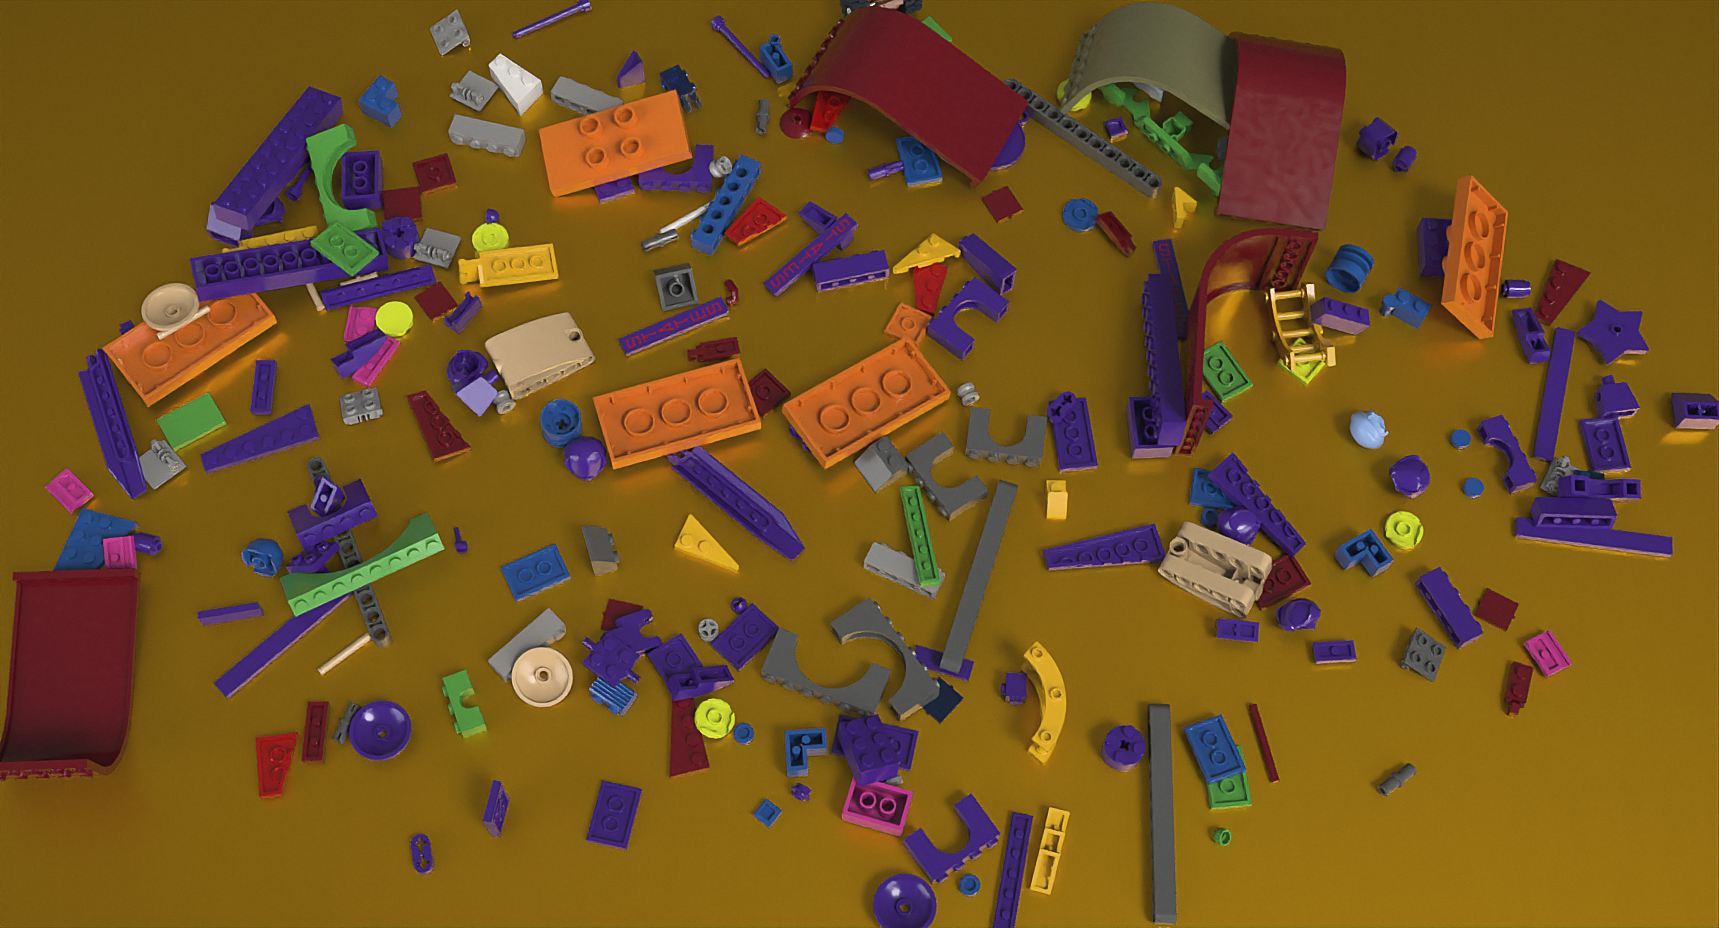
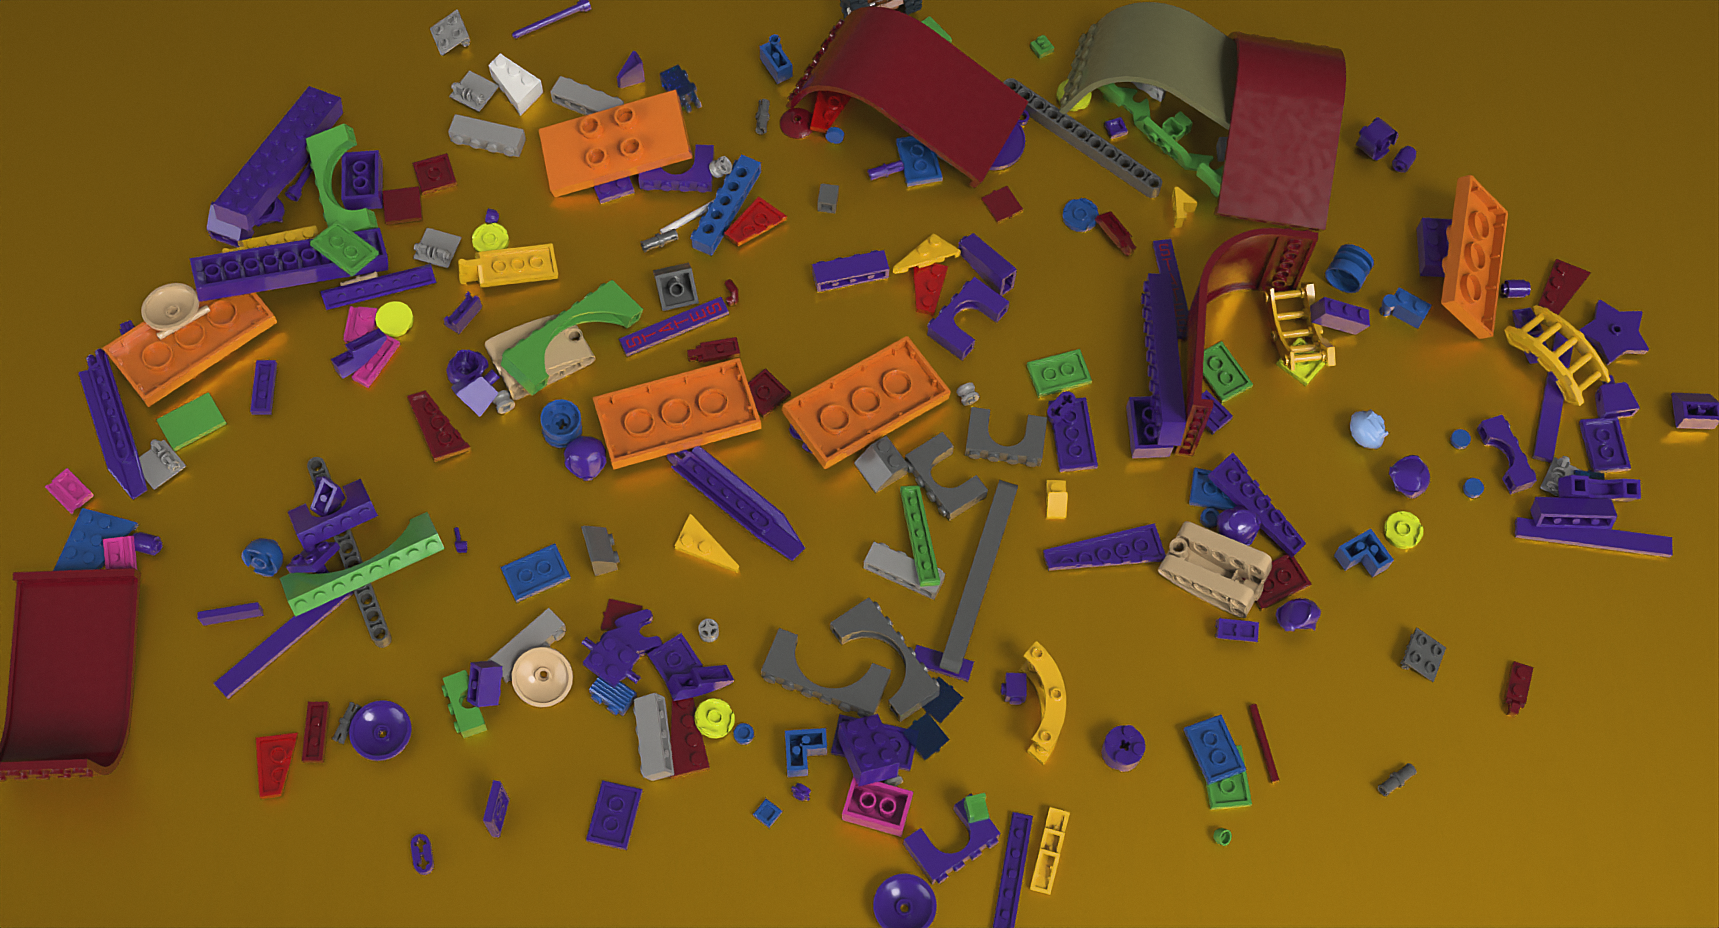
dark purple wing [200,404,320,474] -> none
tan bar [305,283,325,311] -> none
tan bar [317,633,372,675] -> none
light grey hinge [340,387,383,425] -> none
blue brick [358,75,402,128] -> none
dark purple brick [380,217,421,260] -> none
dark red piece [414,282,458,322] -> none
dark purple piece [710,15,770,78] -> none
dark purple tile [710,603,779,672] -> none
dark purple hinge [731,597,747,614] -> none
dark purple tile [764,213,859,297] -> none
dark purple slope [798,201,854,251] -> none
orange tile [884,302,934,348] -> none
blue tile [959,874,980,897] -> none
dark grey beam [1147,704,1177,925] -> none
dark purple plate [1312,640,1356,664] -> none
dark purple brick [1415,567,1483,649] -> none
dark red piece [1474,588,1519,632] -> none
dark pink plate [1524,629,1572,678] -> none
none -> dark purple brick [467,660,503,707]
none -> bright green arch [501,280,643,396]
none -> light grey brick [633,693,674,781]
none -> dark grey panel [818,184,839,214]
none -> clear blue piece [902,712,950,761]
none -> bright green panel [964,793,989,823]
none -> bright green tile [1026,349,1092,398]
none -> bright green tile [1030,35,1055,59]
none -> yellow fence [1504,305,1611,406]

